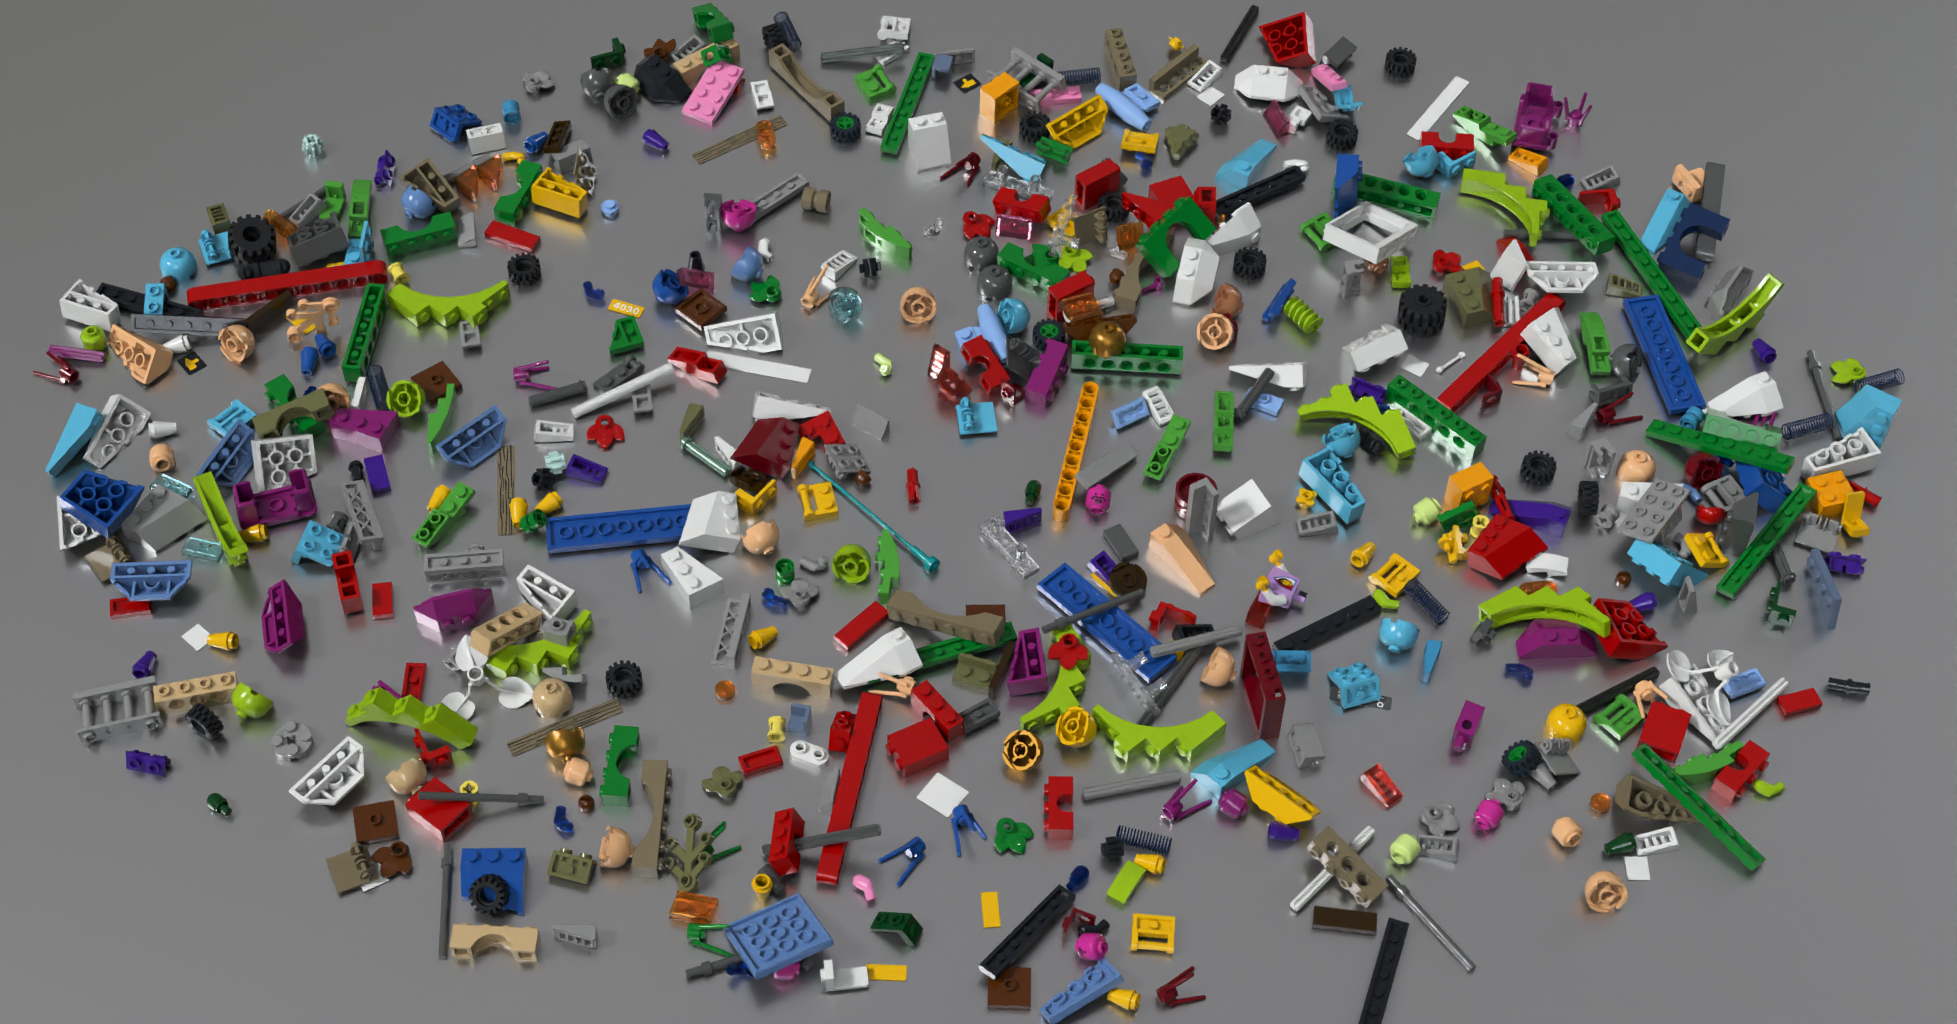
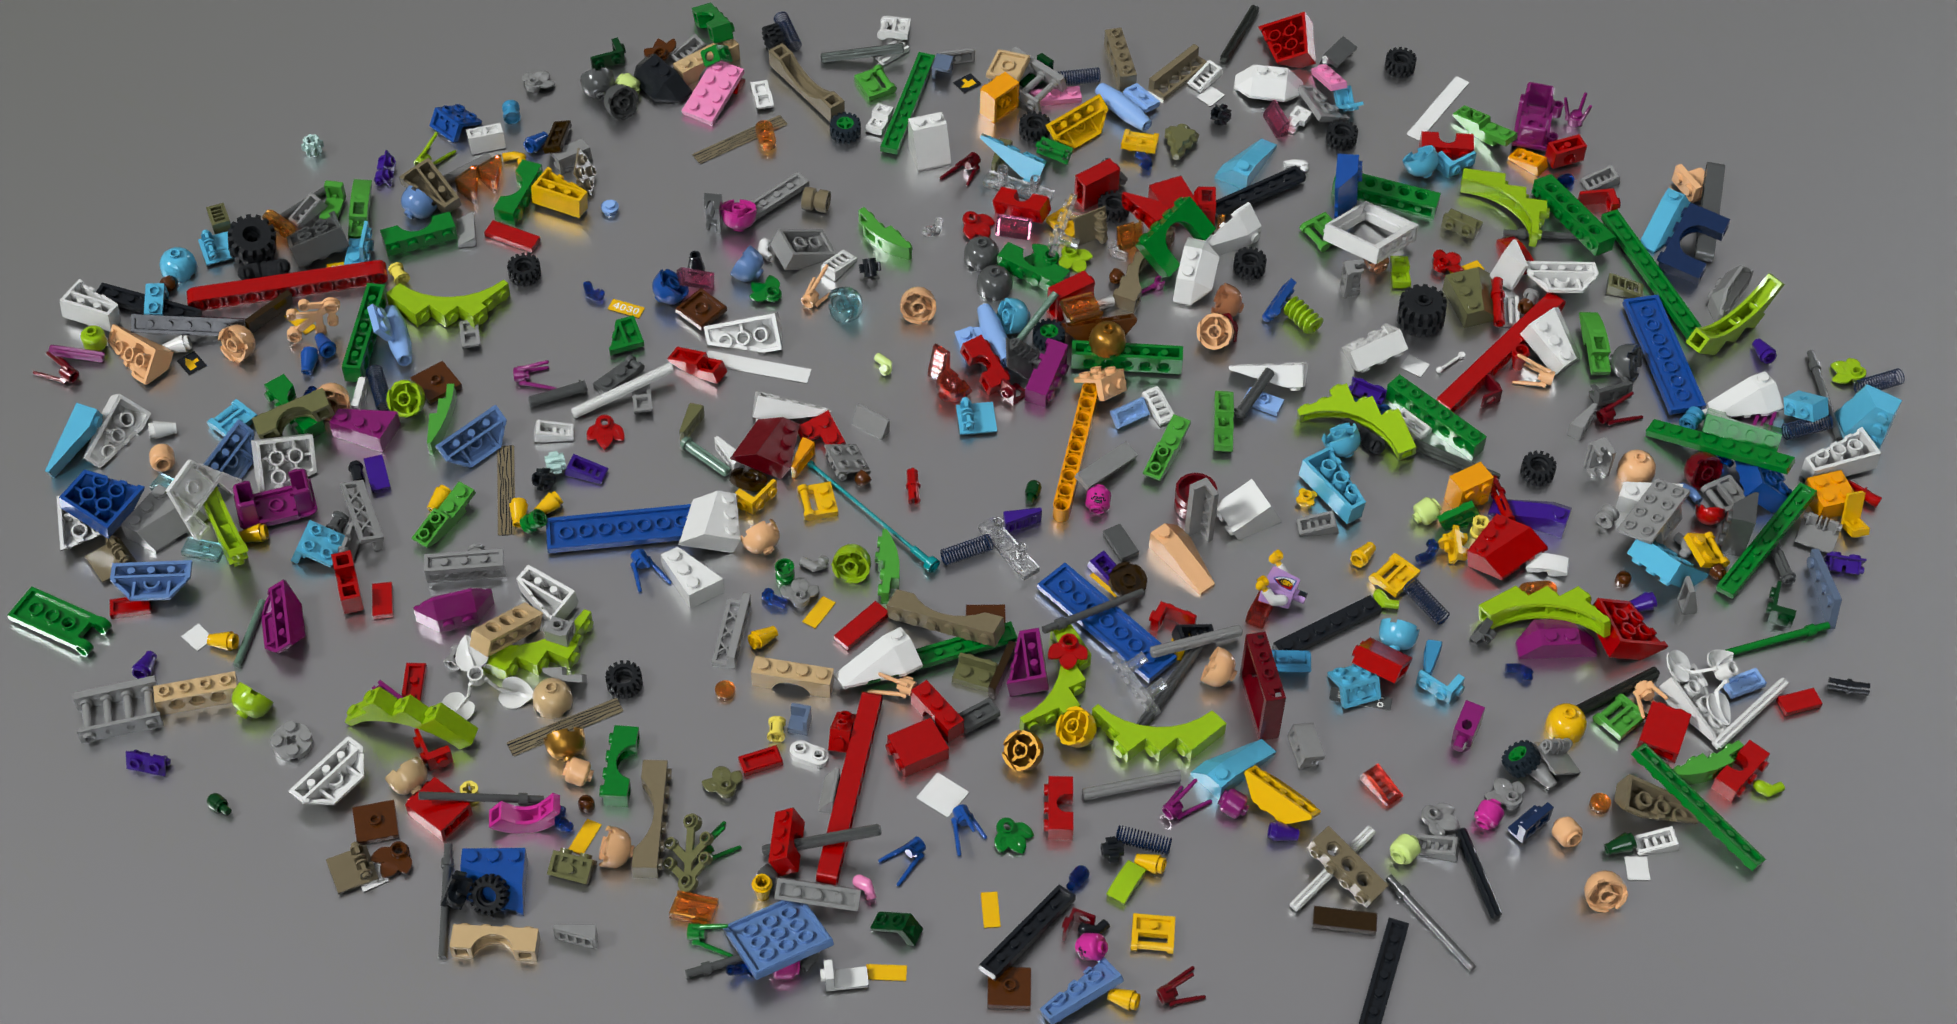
black tyre [185,703,224,741] -> none
dark purple cone [642,129,669,152] -> none
yellow plate [1168,37,1185,52] -> none
black tyre [1577,481,1599,515] -> none
none -> green hinge [7,586,112,656]
none -> white wing [165,460,243,541]
none -> sand green bar [233,599,266,668]
none -> light blue plate [367,303,412,366]
none -> lime plant [413,132,456,166]
none -> black hips [440,870,473,910]
none -> dark pink arch [489,793,561,834]
none -> yellow sticker [569,819,602,854]
none -> light grey slope [770,229,837,270]
none -> light grey fence [774,877,861,911]
none -> yellow sticker [802,596,836,628]
none -> dark blue piece [940,533,993,566]
none -> tan tile [986,49,1031,82]
none -> sand green bar [1016,291,1059,341]
none -> light nougat bracket [1074,366,1127,401]
none -> red brick [1352,637,1413,684]
none -> pearl dark grey axle [1414,439,1501,480]
none -> clear blue arm [1415,538,1439,564]
none -> medium azure bracket [1416,670,1465,704]
none -> olive bracket [1441,208,1483,240]
none -> black axle [1456,828,1502,920]
none -> dark blue bracket [1507,802,1554,843]
none -> reddish brown hinge [1517,298,1533,314]
none -> red brick [1545,134,1587,169]
none -> reddish brown hinge [1709,564,1726,581]
none -> green bar [1725,622,1830,655]
none -> medium azure brick [1783,390,1829,422]

